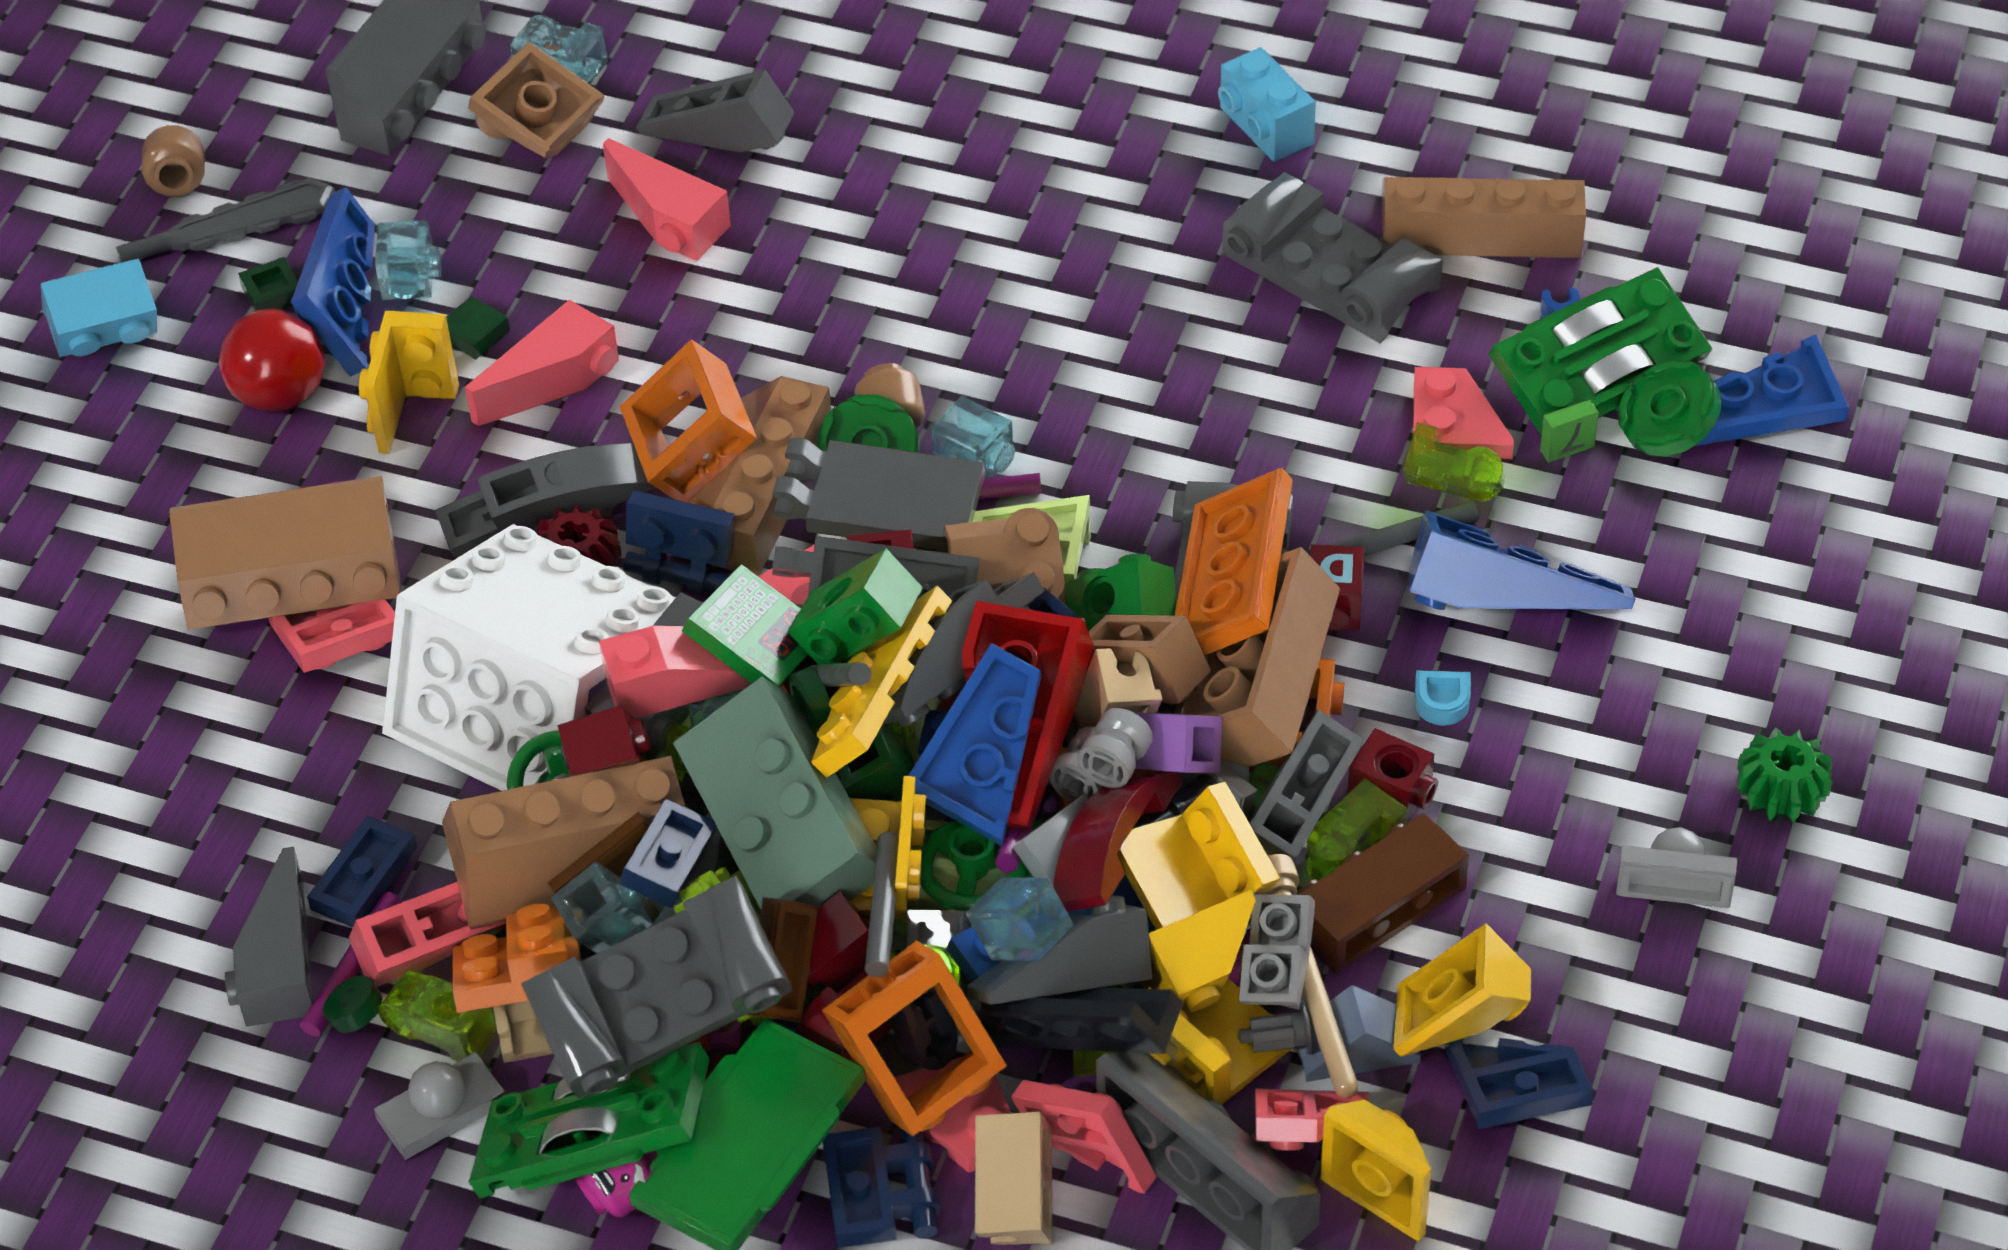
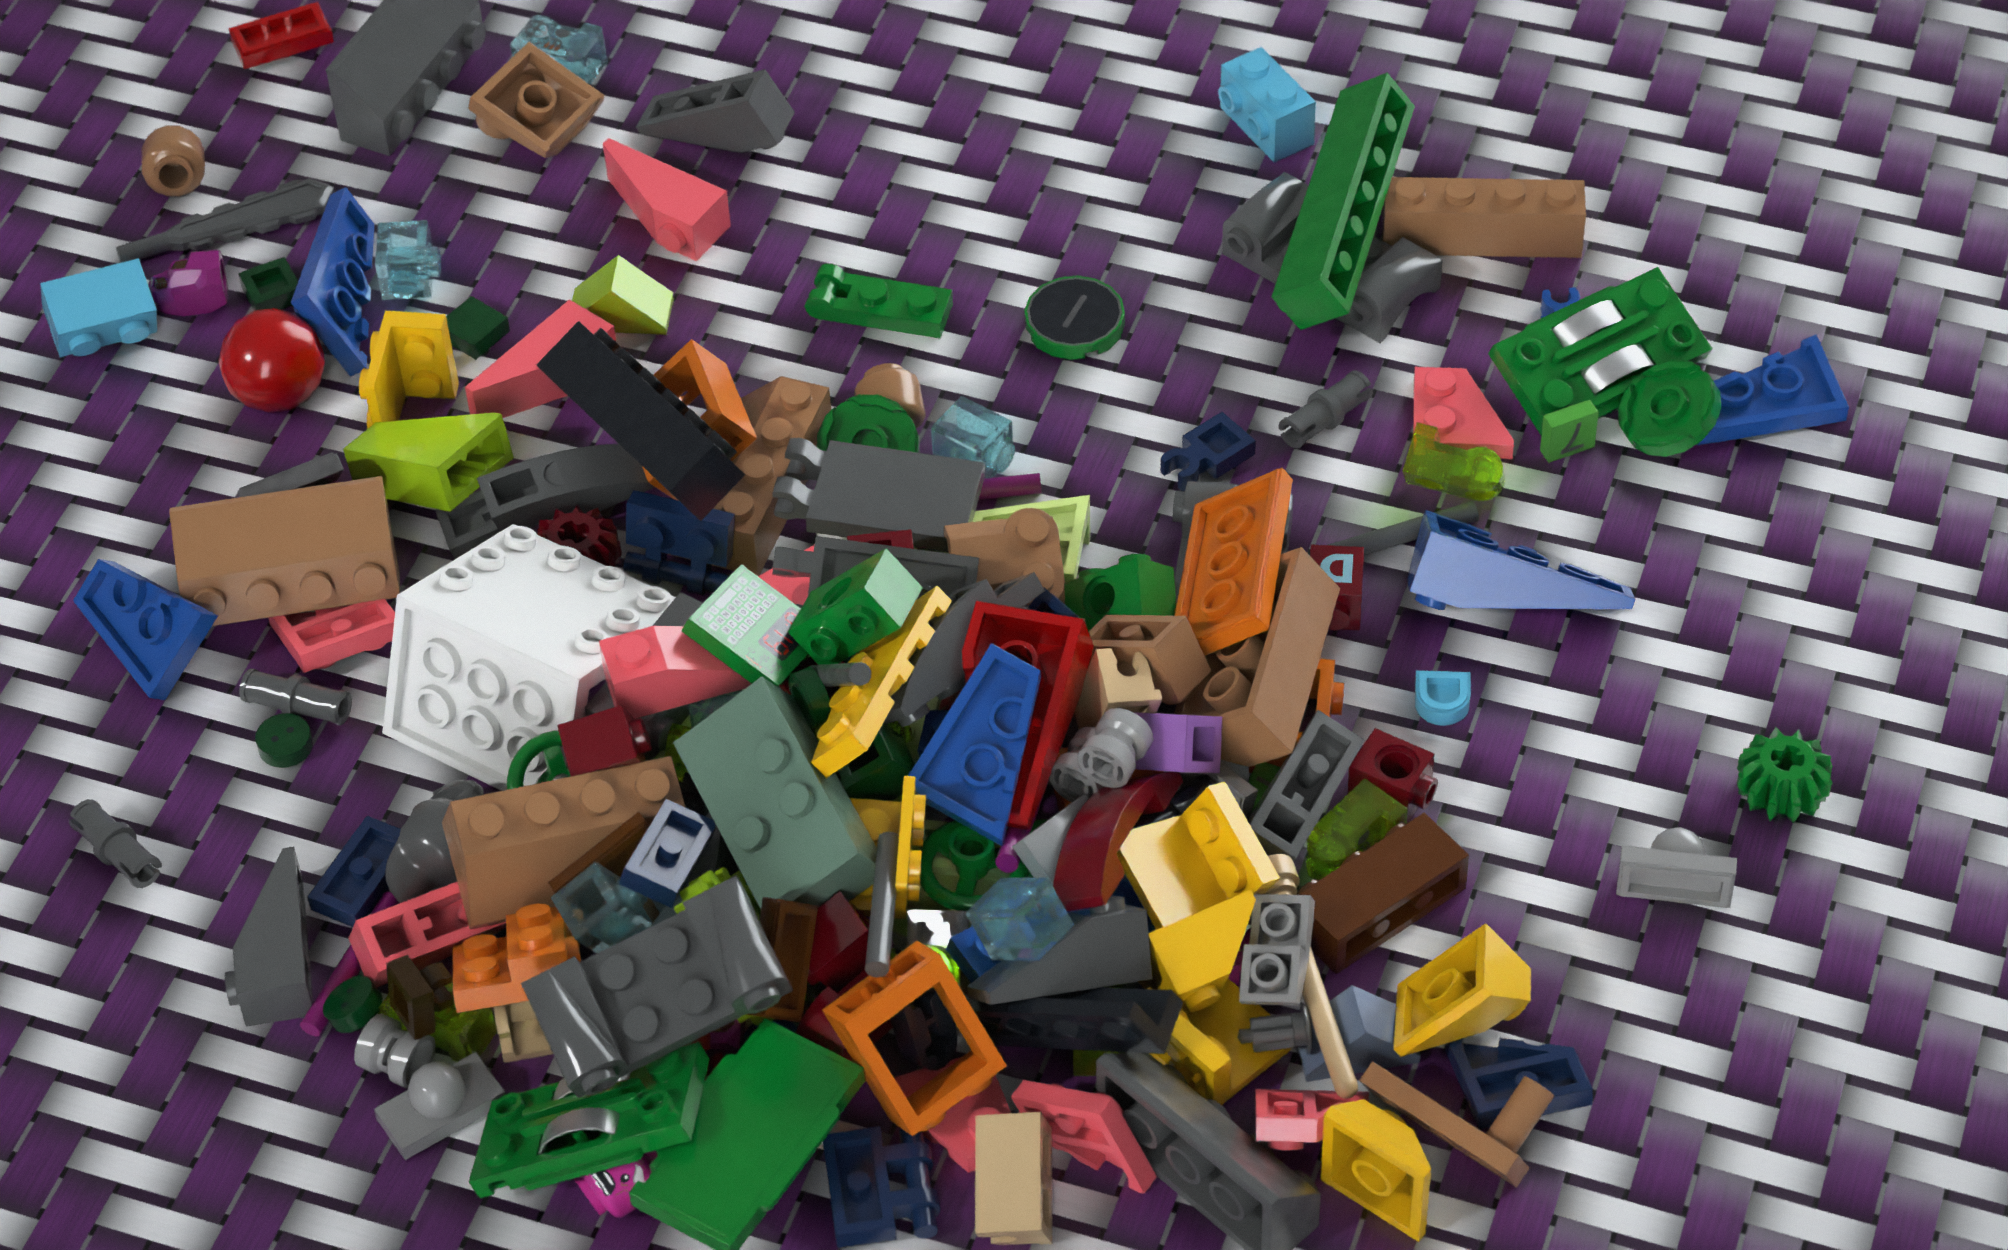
none -> dark grey pin [69,799,162,888]
none -> blue wing [73,559,218,700]
none -> magenta rock [148,250,228,316]
none -> red plate [228,2,334,70]
none -> flat silver plate [235,452,344,498]
none -> dark grey pin [239,668,352,725]
none -> dark green tile [255,713,313,768]
none -> lime slope [343,412,514,512]
none -> light grey wheel [354,1014,436,1089]
none -> dark grey hair [385,779,484,903]
none -> dark brown tile [386,955,454,1040]
none -> black brick [536,321,745,521]
none -> lime slope [572,255,674,335]
none -> green plate [805,264,953,339]
none -> black tile [1024,276,1125,360]
none -> dark blue plate [1160,412,1256,491]
none -> green brick [1271,72,1415,330]
none -> dark grey pin [1278,370,1373,449]
none -> medium nougat piece [1359,1061,1554,1188]

